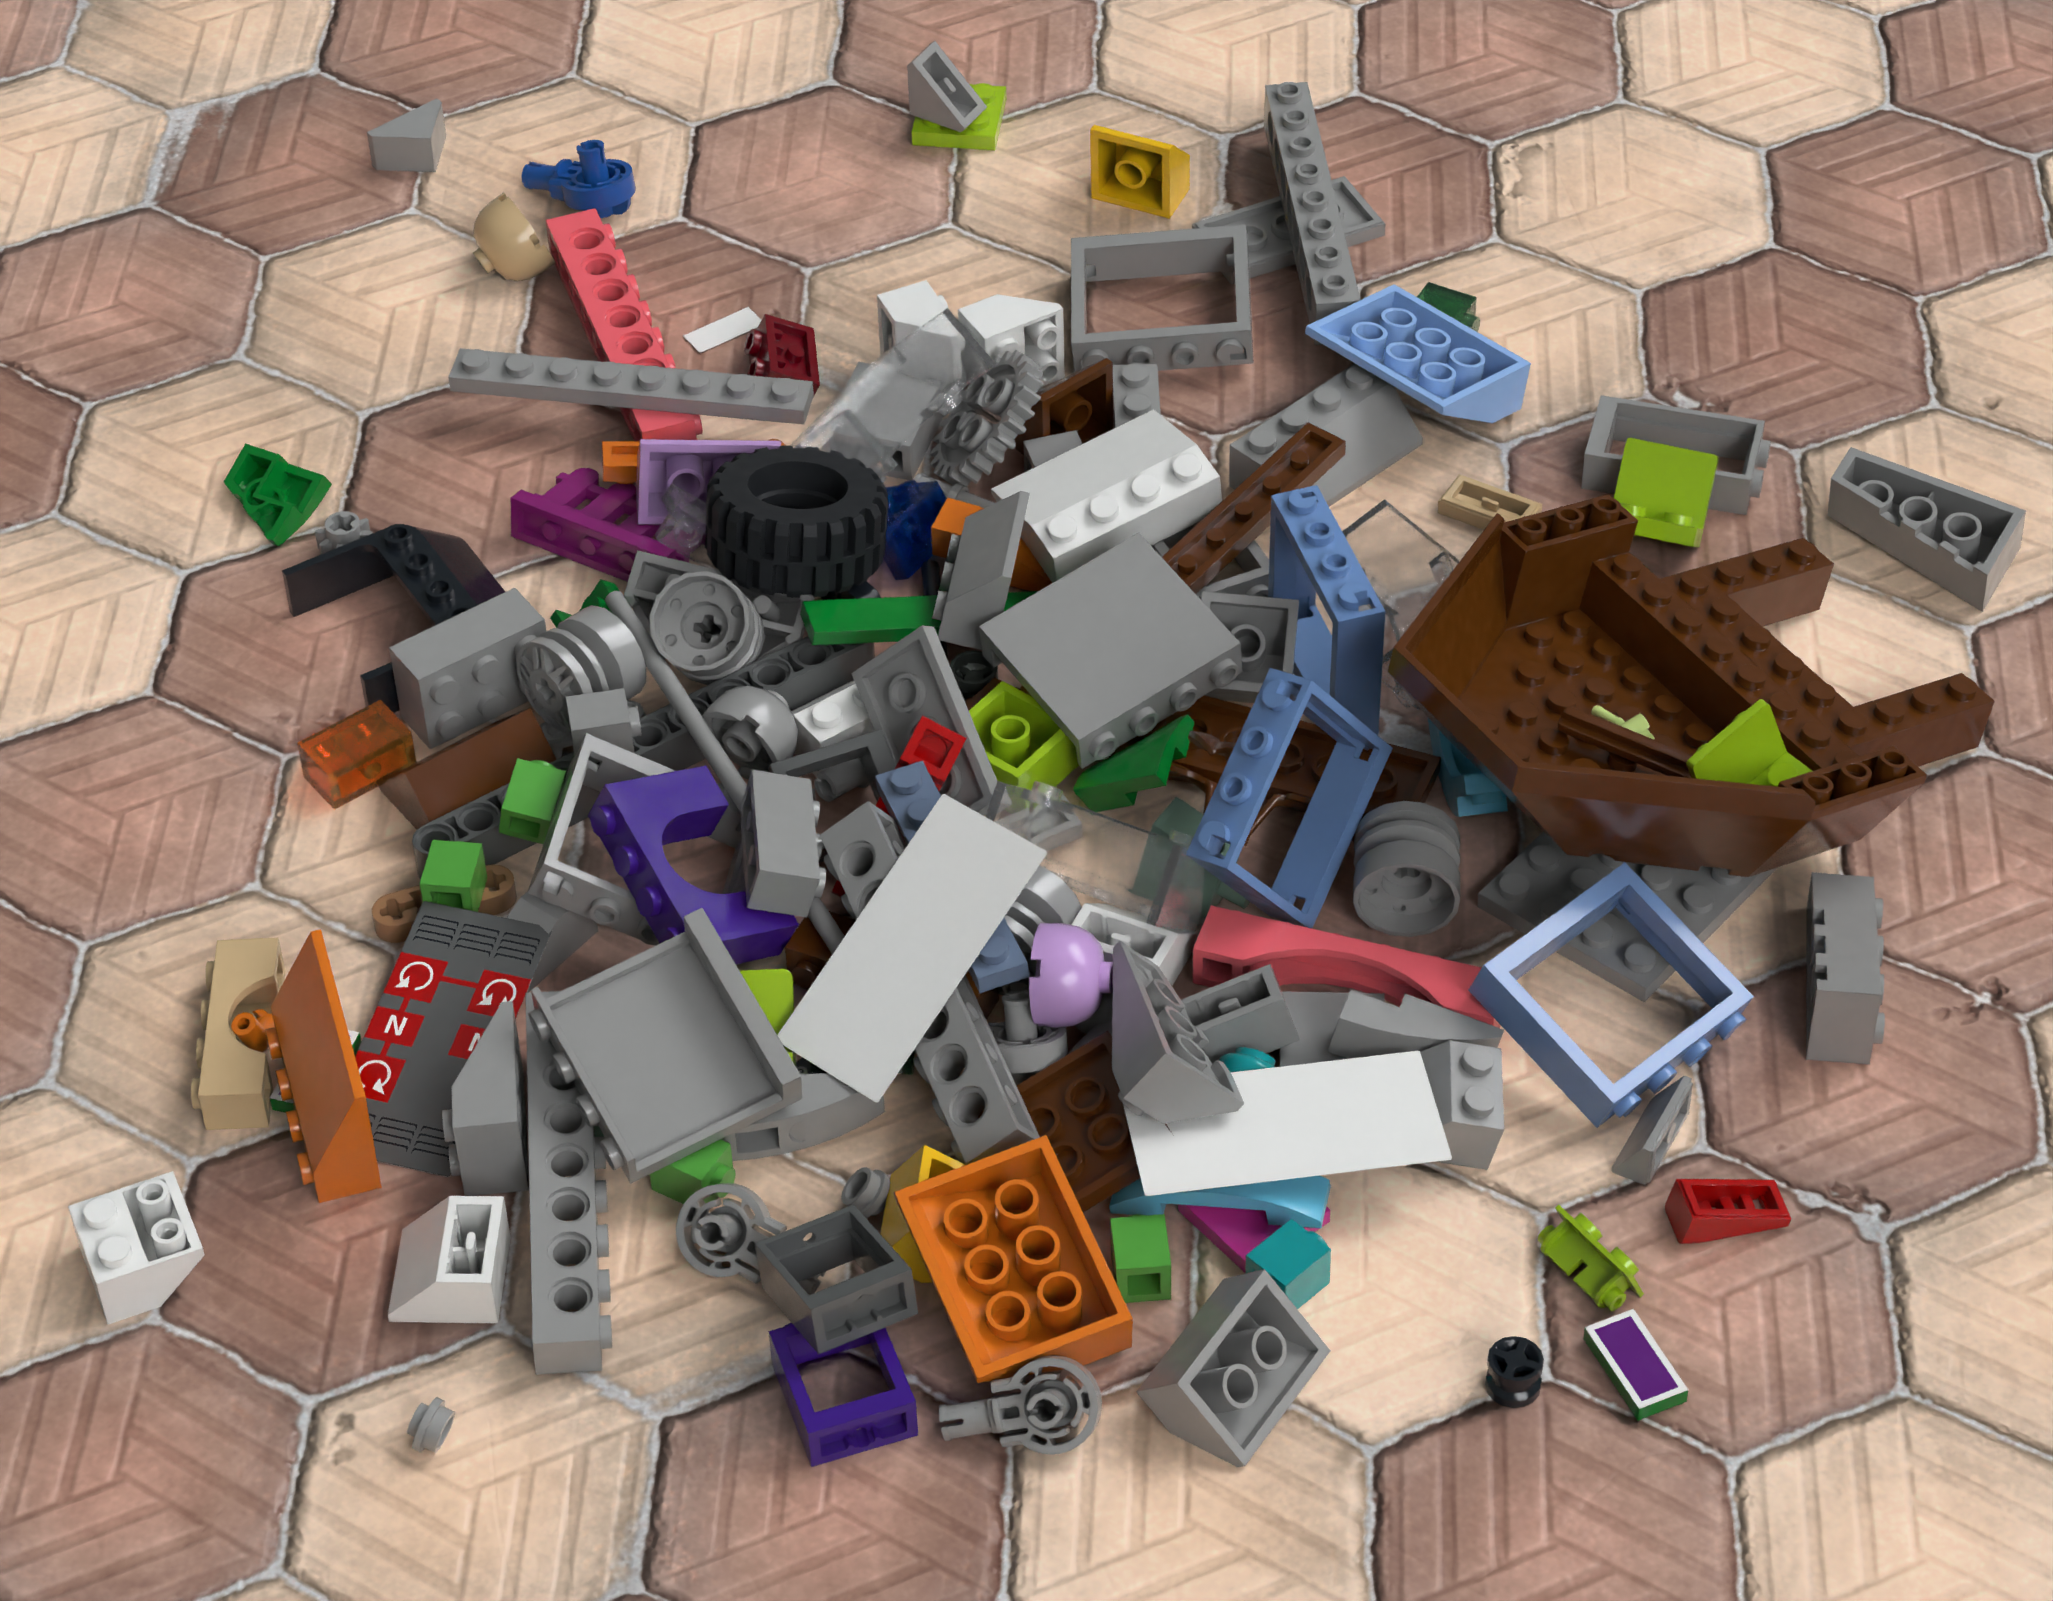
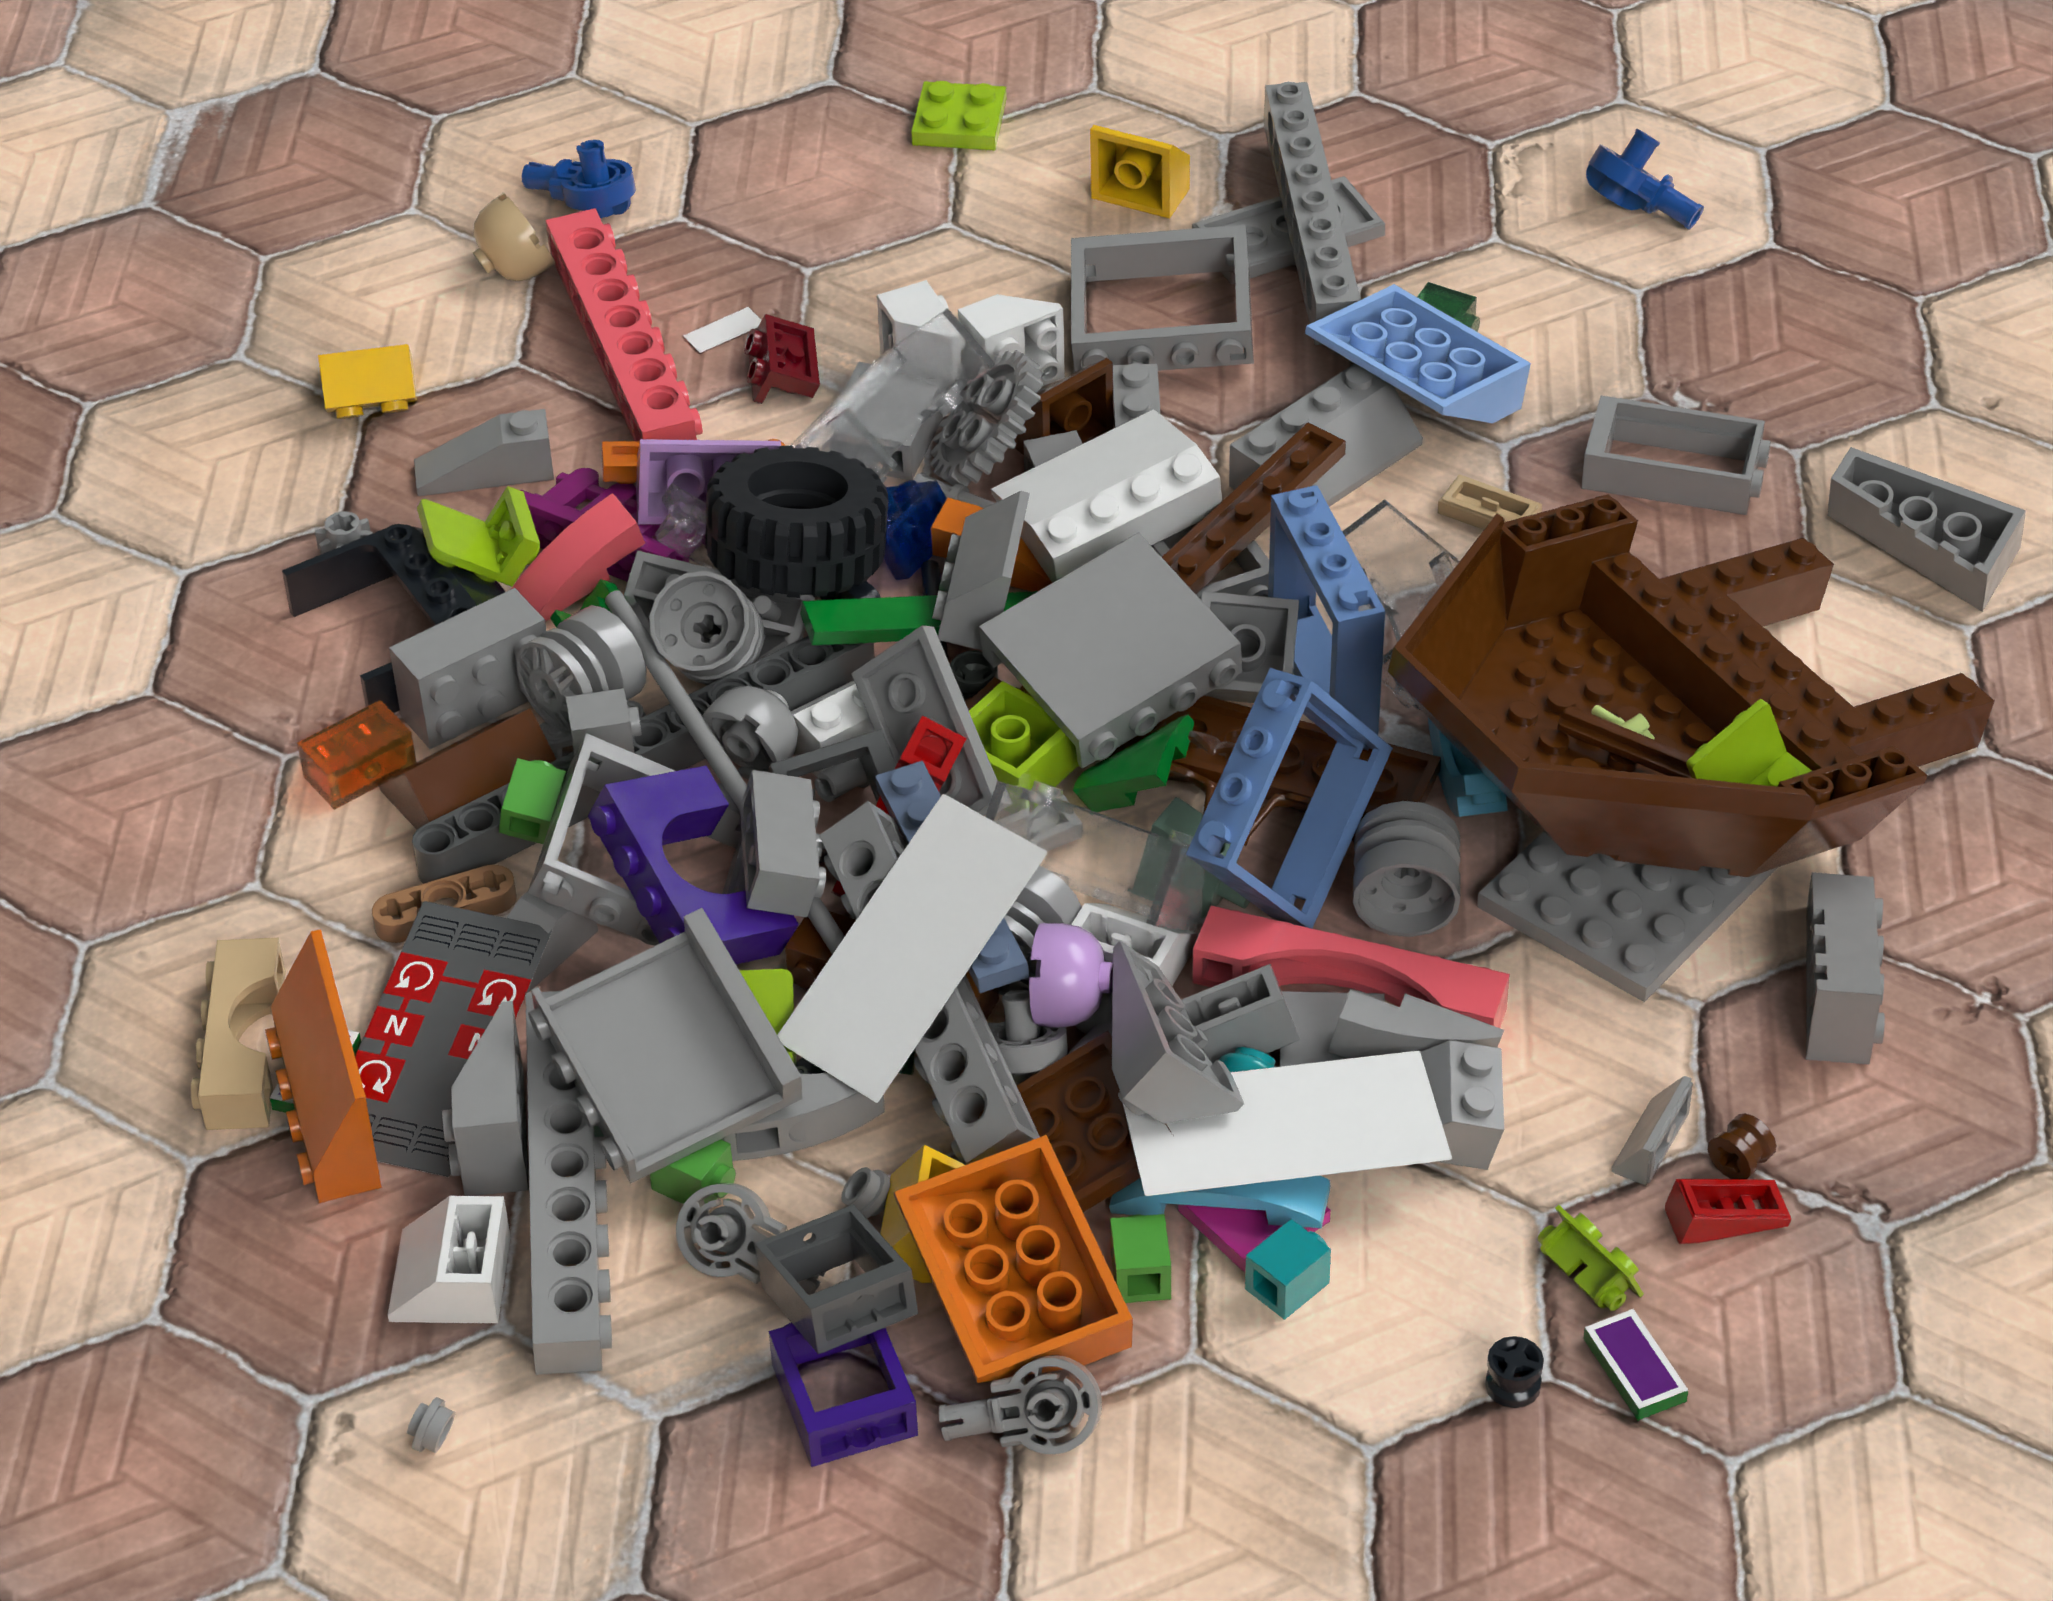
white slope [68,1171,205,1325] -> none
green slope [224,443,332,546] -> none
orange arm [231,1009,275,1053] -> none
light grey slope [367,98,446,172] -> none
bright green brick [420,840,487,912] -> none
light grey plate [448,348,814,425] -> none
light grey slope [907,41,987,132] -> none
light grey slope [1136,1269,1331,1467] -> none
medium blue window [1468,862,1754,1128] -> none
lime bracket [1614,438,1719,547] -> none
none -> yellow slope [318,344,417,419]
none -> light grey slope [414,409,554,496]
none -> lime bracket [417,486,540,587]
none -> coral slope [511,493,645,622]
none -> blue pin [1586,129,1704,230]
none -> reddish brown wheel [1707,1113,1777,1179]

